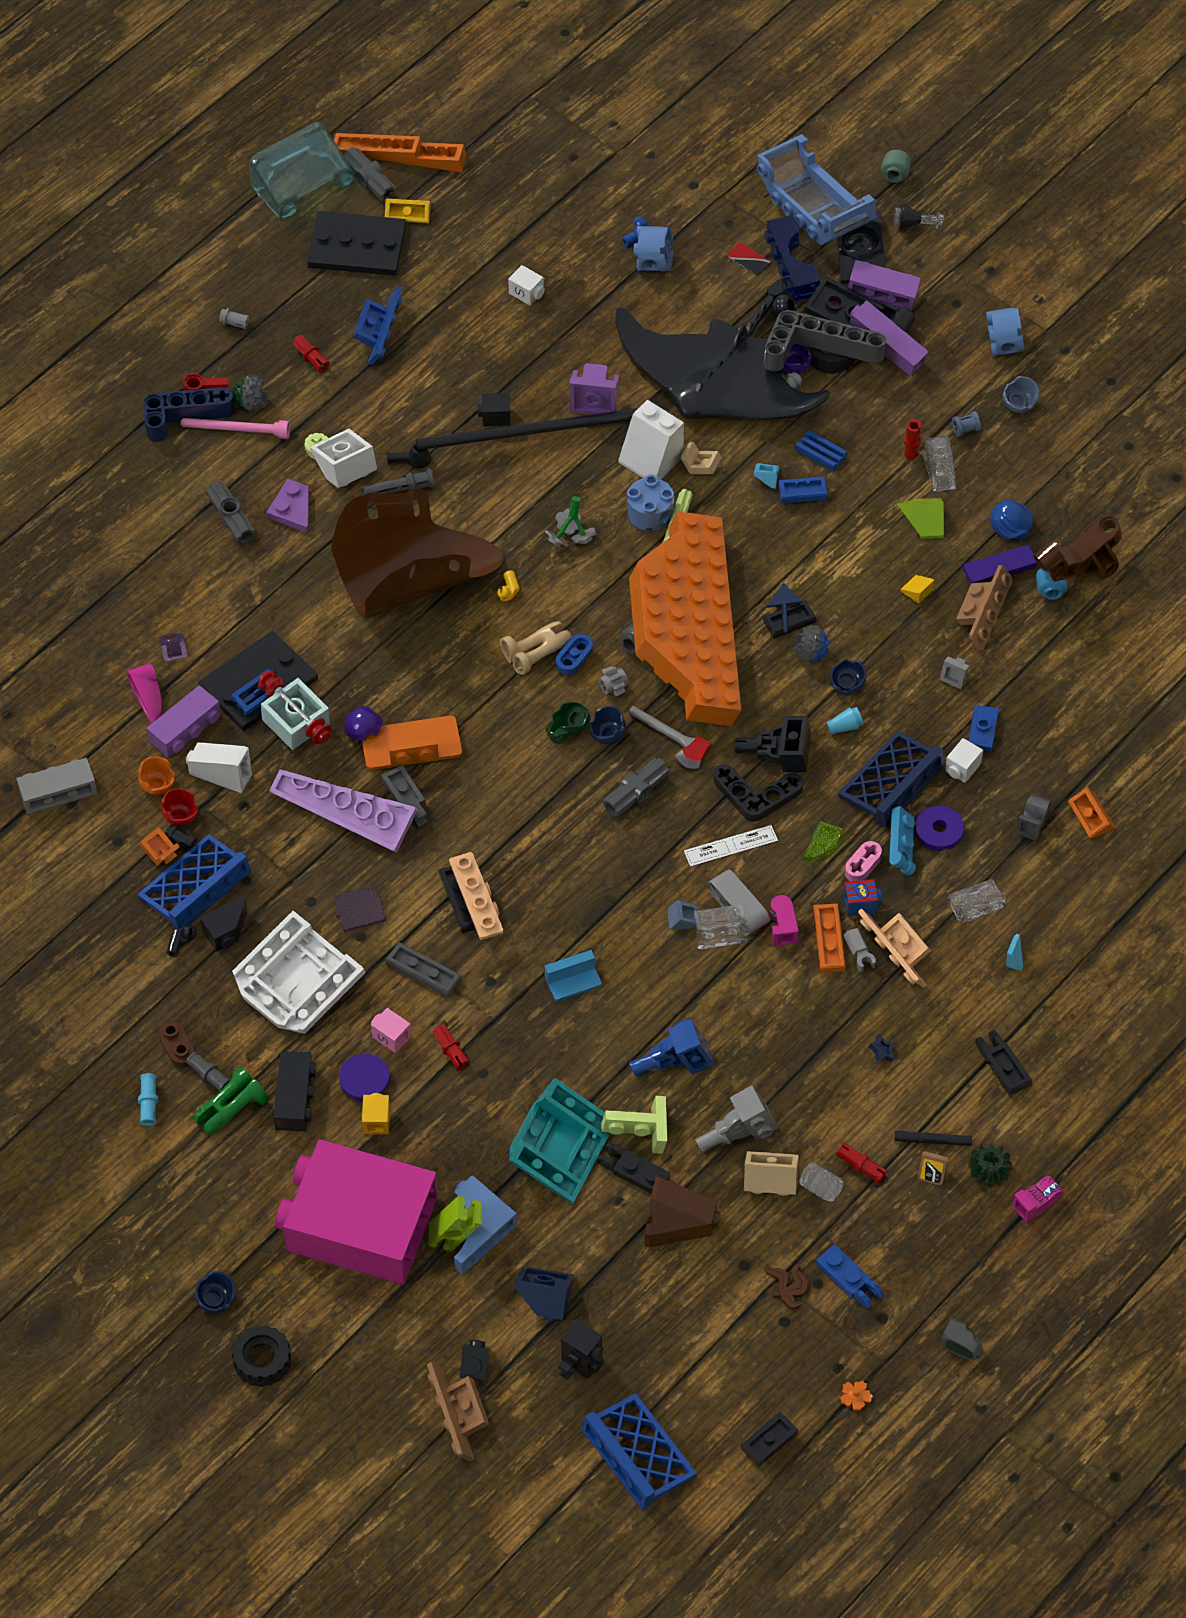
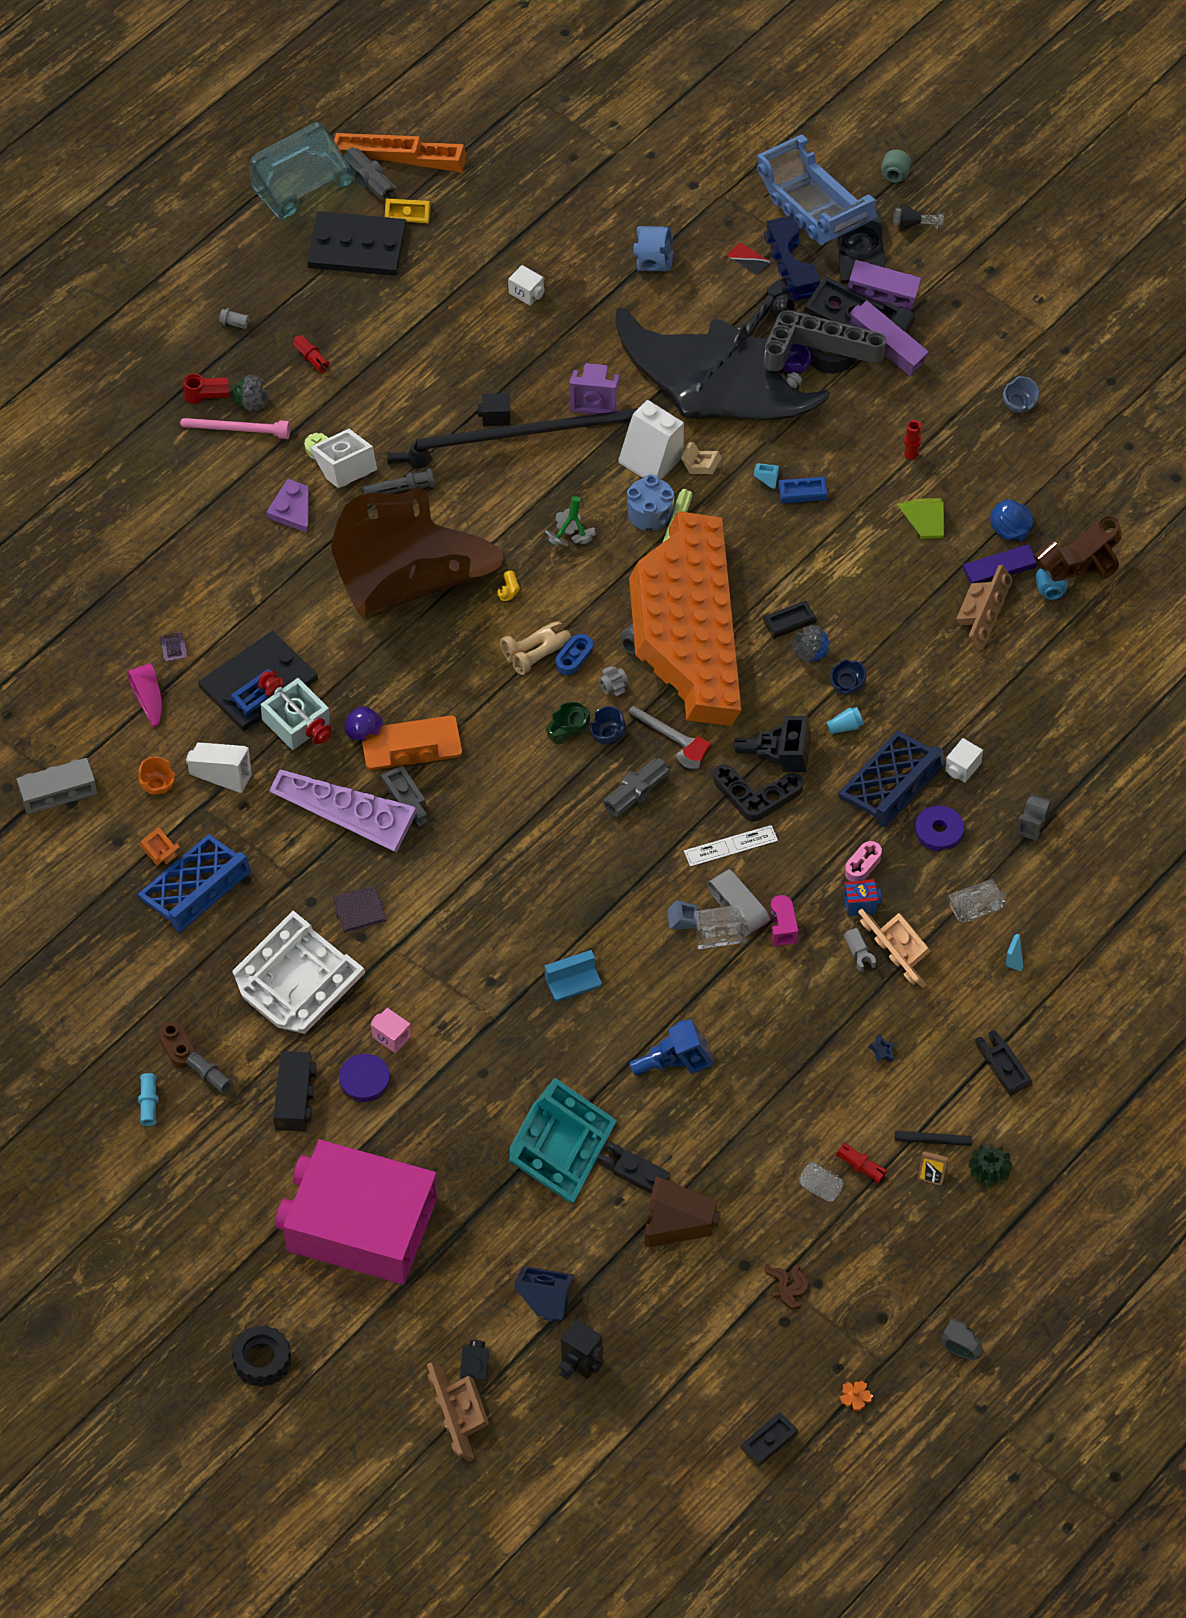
dark blue beam [143,388,235,442] -> none
medium lavender brick [146,685,221,758] -> none
red hair [161,789,198,827] -> none
black pin [165,825,197,851] -> none
black arm [166,925,197,957] -> none
green piece [193,1067,270,1135] -> none
dark blue hair [195,1271,236,1313] -> none
black slope [200,895,247,952] -> none
dark grey piece [206,481,256,544] -> none
blue bracket [353,286,402,366] -> none
yellow brick [362,1093,390,1134] -> none
dark grey tile [385,942,462,998] -> none
lime piece [428,1196,482,1252] -> none
red axle [433,1024,470,1071] -> none
black tile [439,866,475,933] -> none
light nougat bracket [449,852,503,940] -> none
medium blue arch [454,1175,517,1275] -> none
blue fence [582,1393,697,1511] -> none
yellowish green bracket [601,1096,667,1154] -> none
blue arm [622,216,648,247] -> none
light grey brick [695,1085,778,1153] -> none
tan brick [744,1151,799,1196] -> none
dark blue piece [767,583,802,633] -> none
blue tile [796,430,847,472] -> none
clear neon green tile [804,821,843,862] -> none
orange tile [813,904,845,973] -> none
blue hinge [816,1244,884,1309] -> none
dark azure plate [890,806,916,876] -> none
yellow slope [901,575,935,604] -> none
clear slope [924,435,956,492] -> none
light grey tile [939,656,969,689] -> none
sand blue bush [952,411,981,437] -> none
blue plate [969,705,999,752] -> none
medium blue brick [986,307,1024,357] -> none
dark pink leg [1012,1176,1064,1223] -> none
orange slope [1068,787,1116,839] -> none

